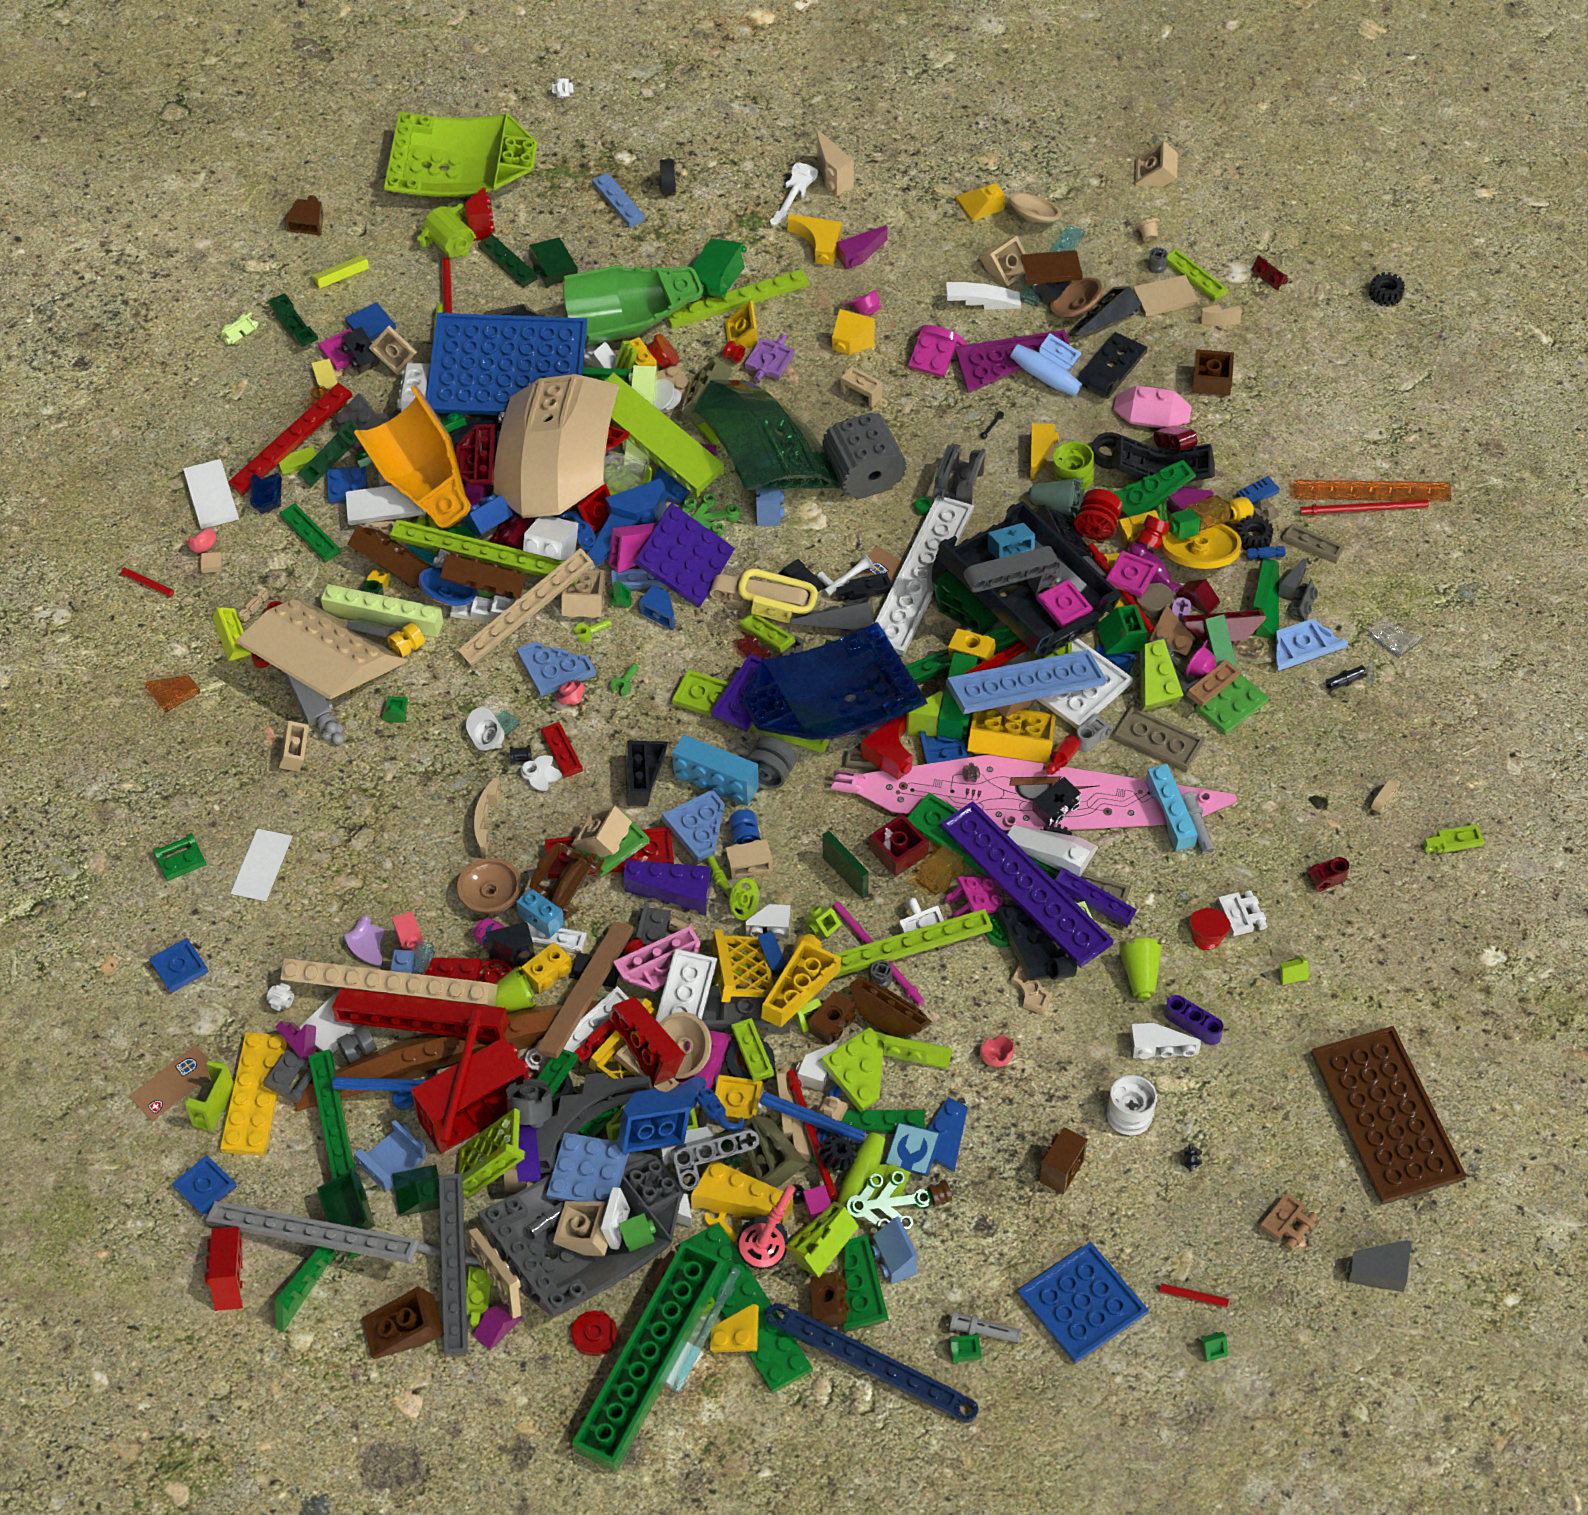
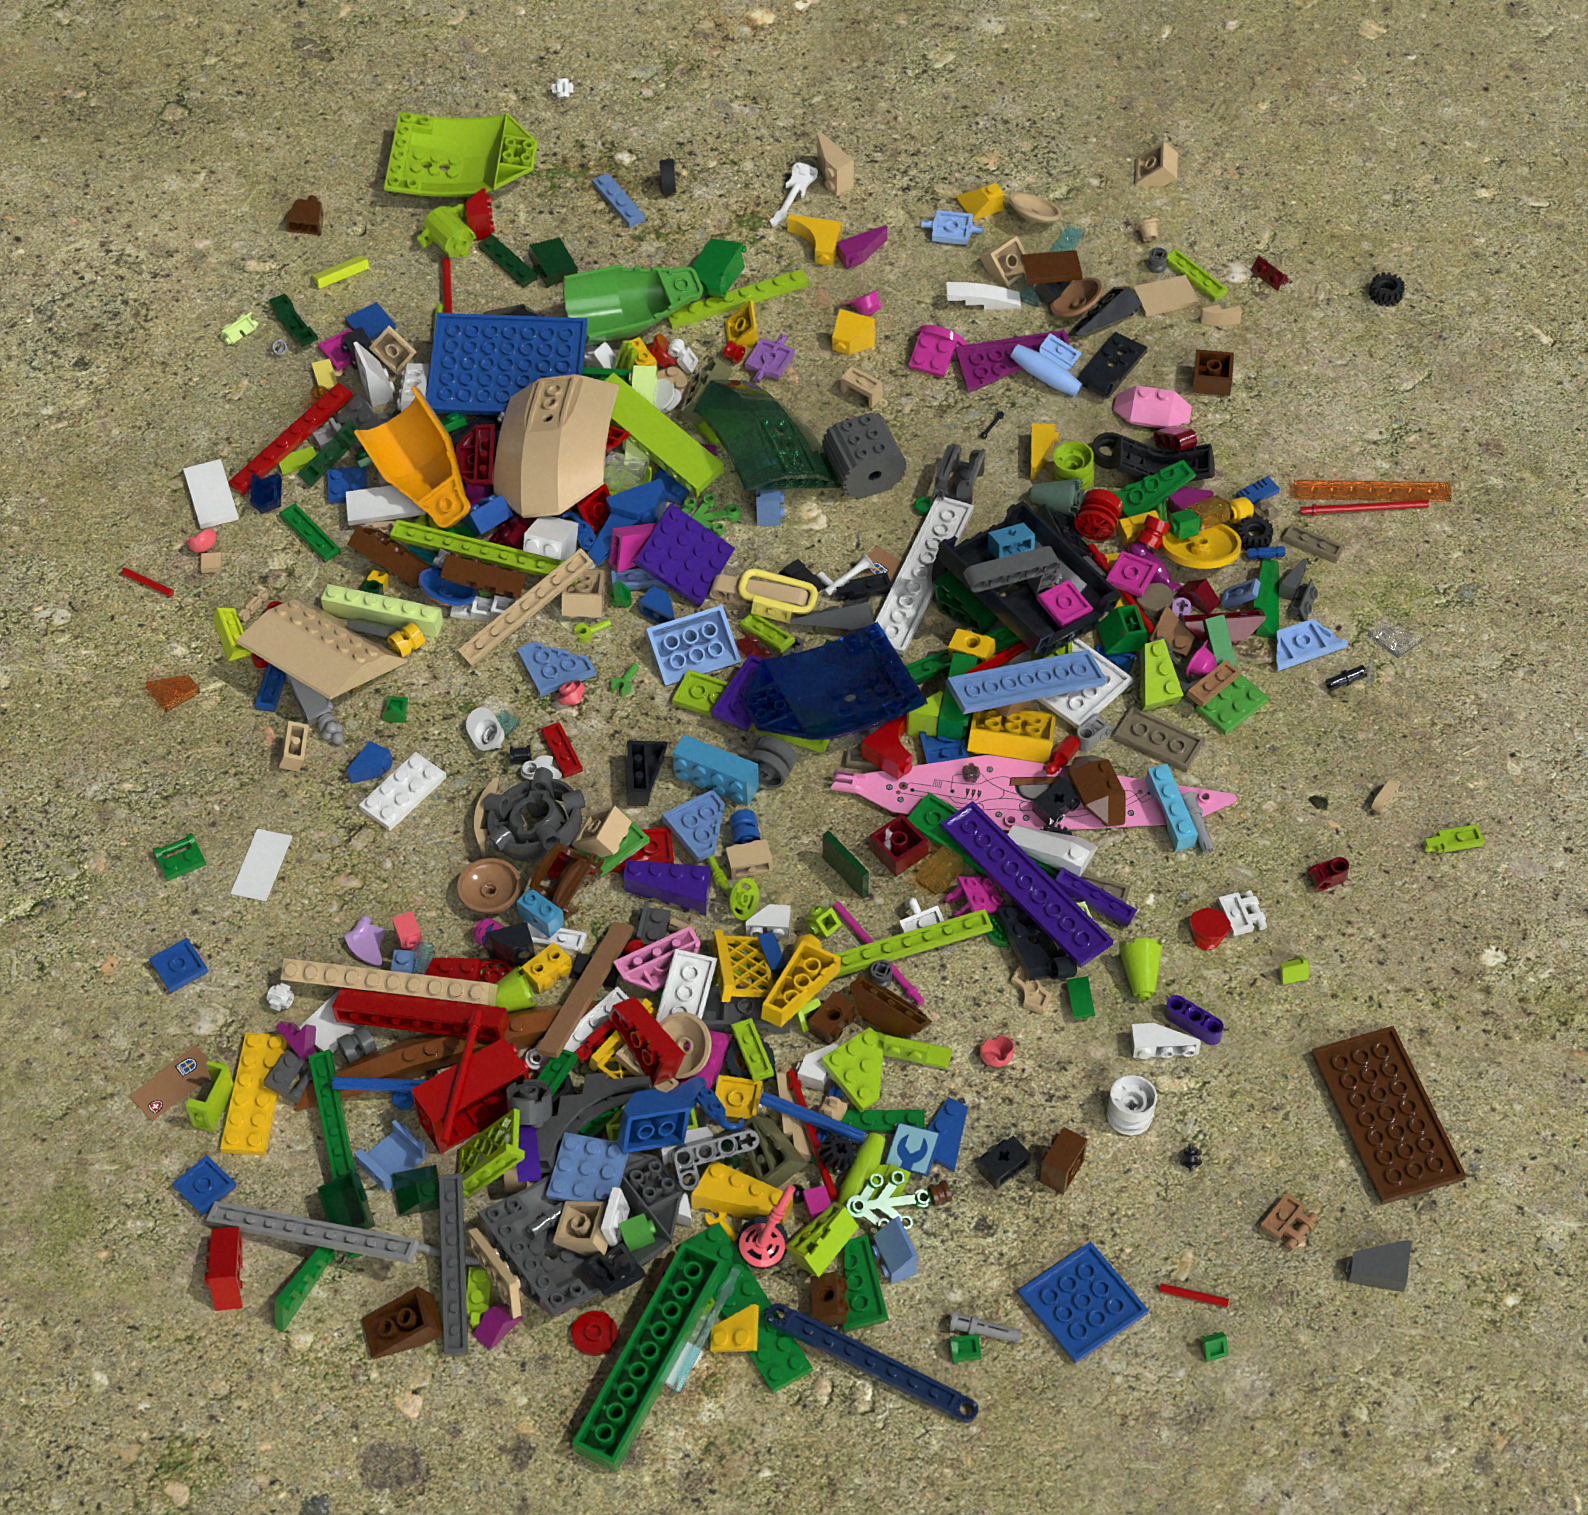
none -> blue tile [254,663,286,712]
none -> light grey hinge [271,340,287,355]
none -> light grey bracket [313,417,342,449]
none -> blue slope [346,741,393,784]
none -> white slope [353,342,395,407]
none -> white plate [359,752,447,831]
none -> dark grey piece [484,767,586,862]
none -> black slope [581,1243,647,1295]
none -> light blue slope [644,605,741,686]
none -> white plate [668,338,698,374]
none -> light blue plate [921,210,984,245]
none -> black brick [978,1135,1031,1190]
none -> reddish brown wedge [1067,755,1126,827]
none -> green slope [1067,976,1095,1020]
none -> medium blue plate [1221,578,1261,609]

